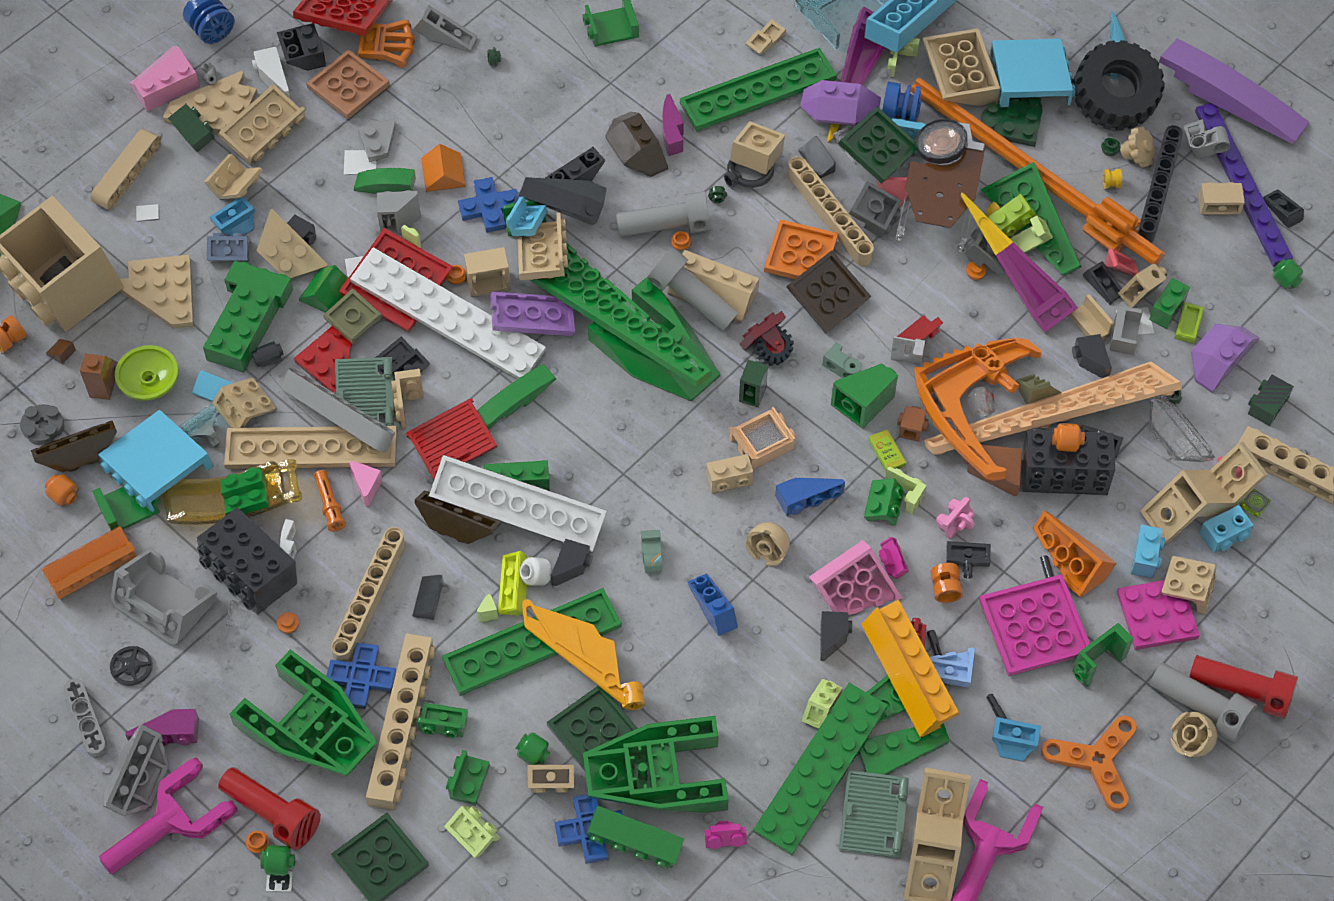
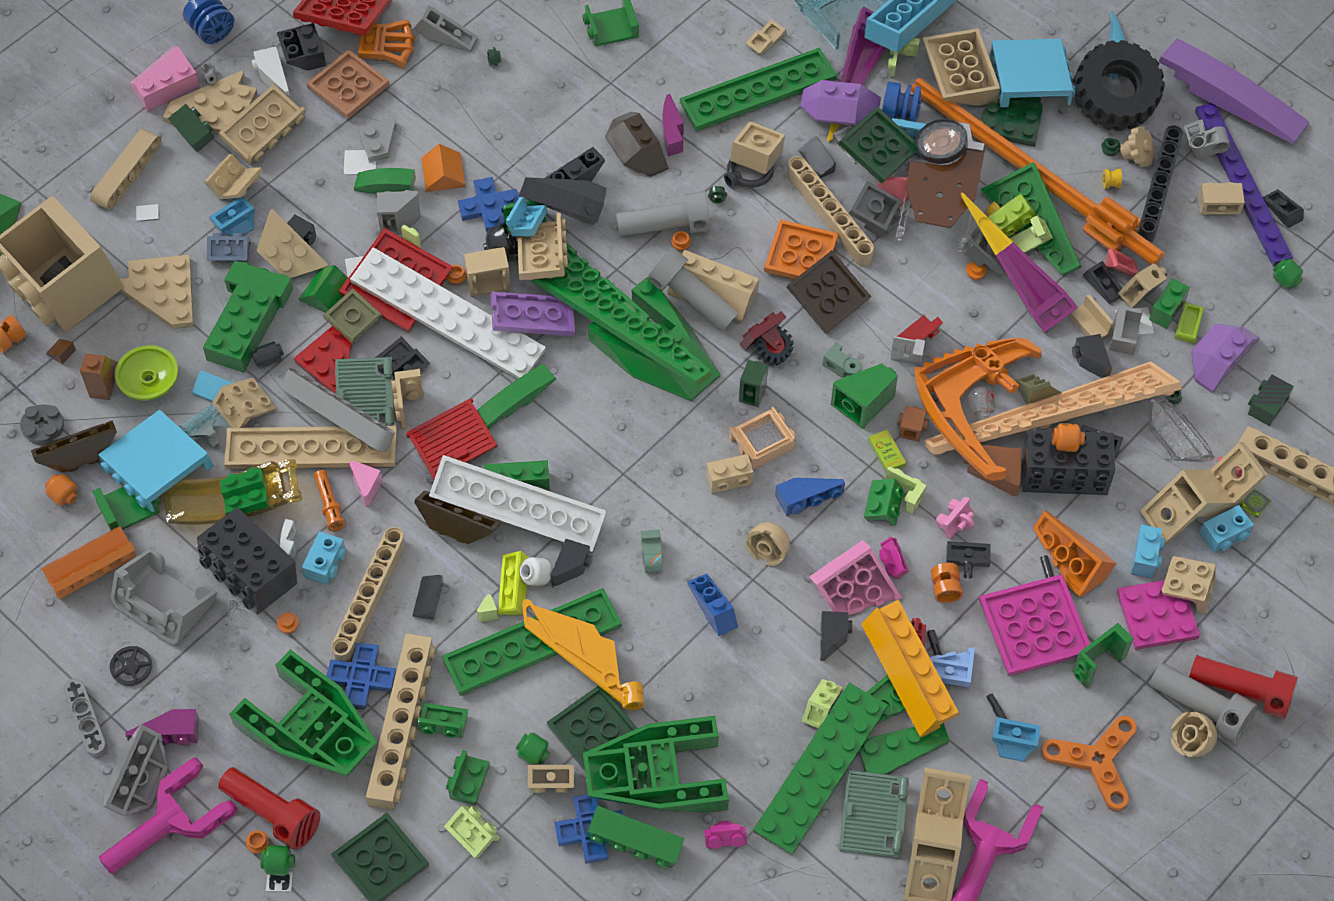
none -> medium azure brick [301,531,347,585]
none -> black cylinder [483,221,518,262]

